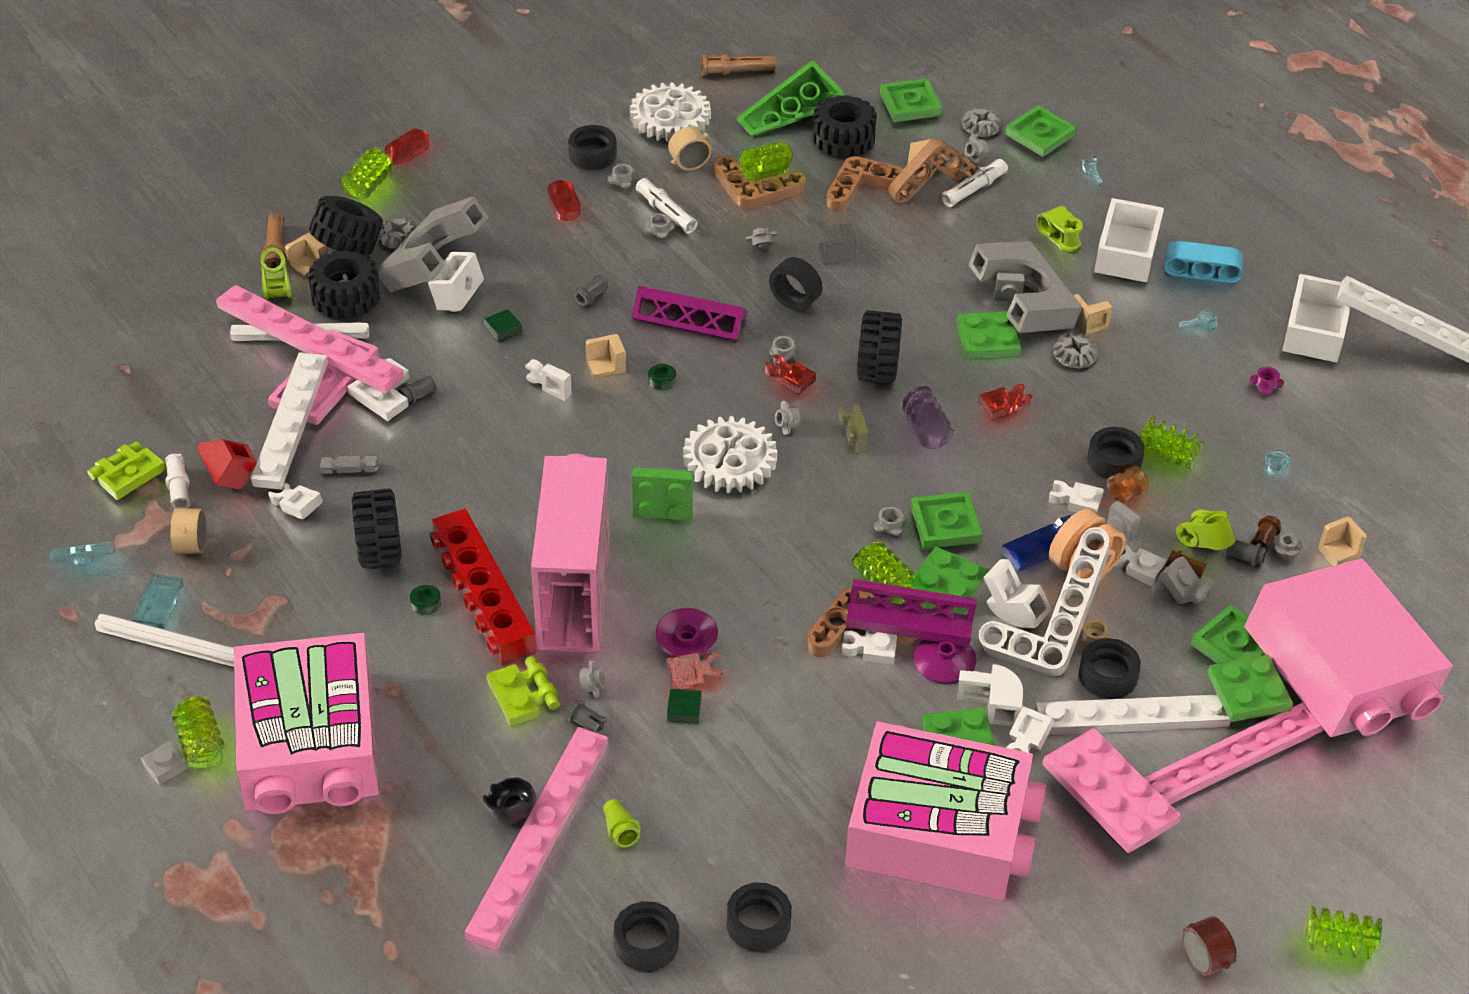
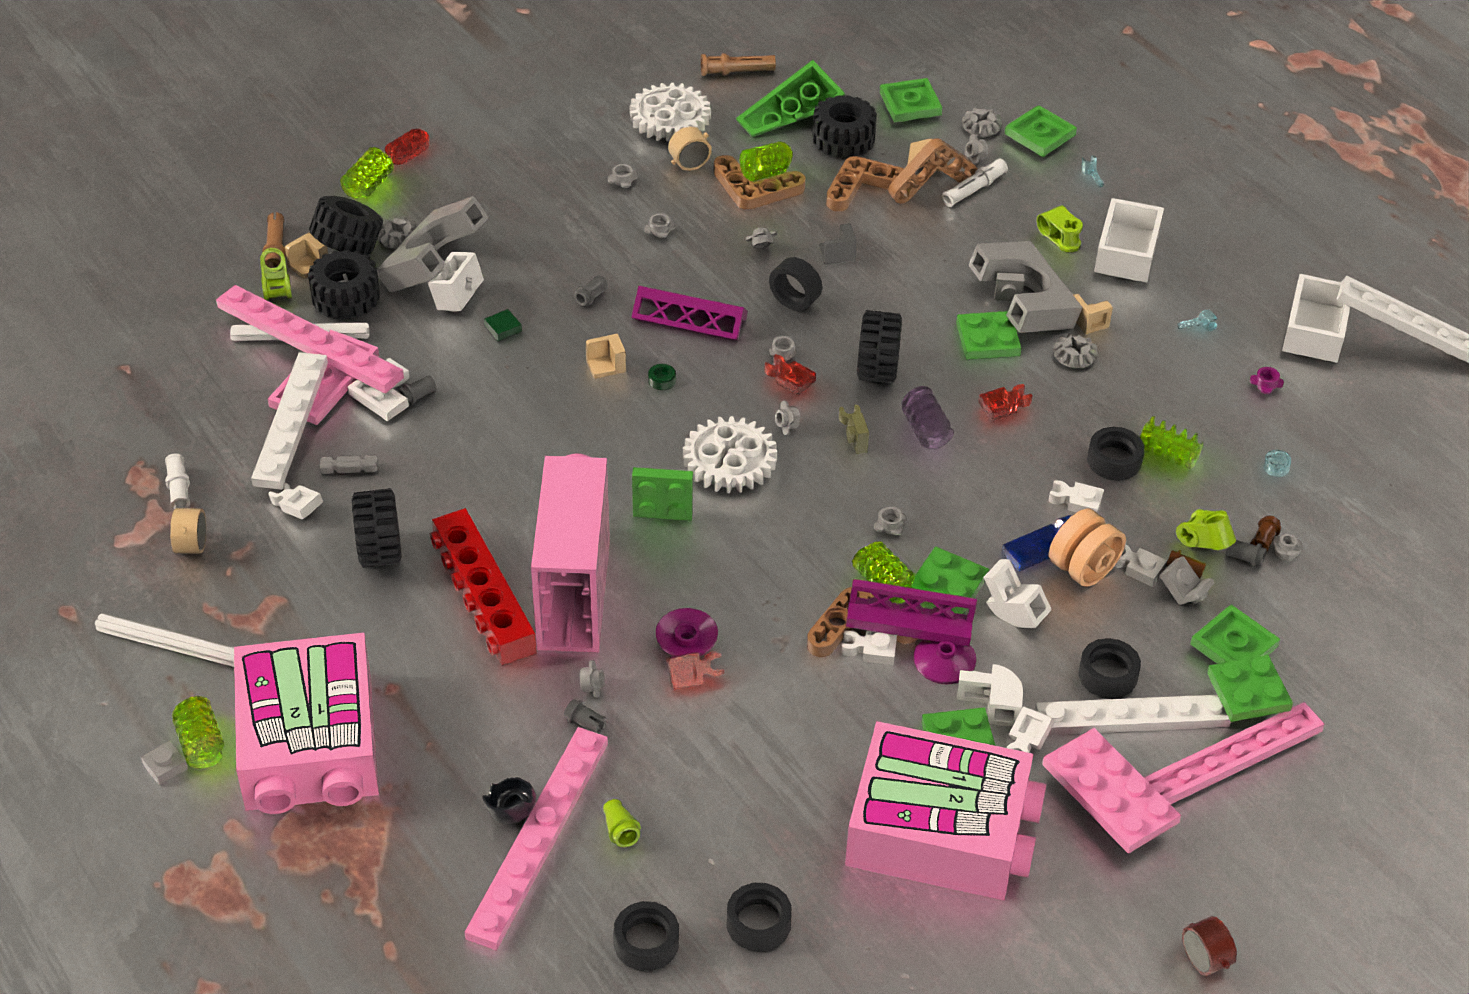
clear light blue plate [48,541,115,565] -> none
lime plate [87,441,166,500] -> none
clear light blue plate [132,573,184,629] -> none
red slope [197,439,257,490] -> none
dark green tile [410,585,441,615] -> none
lime plate [486,656,561,727] -> none
white plate [525,359,572,401] -> none
clear red plate [548,180,581,221] -> none
black tyre [568,125,617,170] -> none
white pin [636,178,698,234] -> none
dark green tile [667,688,702,723] -> none
bright green plate [910,491,983,549] -> none
white beam [979,527,1110,677] -> none
tan plate [1079,619,1112,648] -> none
clear orange wheel [1107,466,1149,503] -> none
light grey plate [1107,501,1140,543] -> none
medium azure beam [1164,241,1243,283] -> none
bright pink brick [1244,558,1453,738] -> none
clear neon green piece [1305,905,1382,961] -> none
tan panel [1318,516,1367,566] -> none

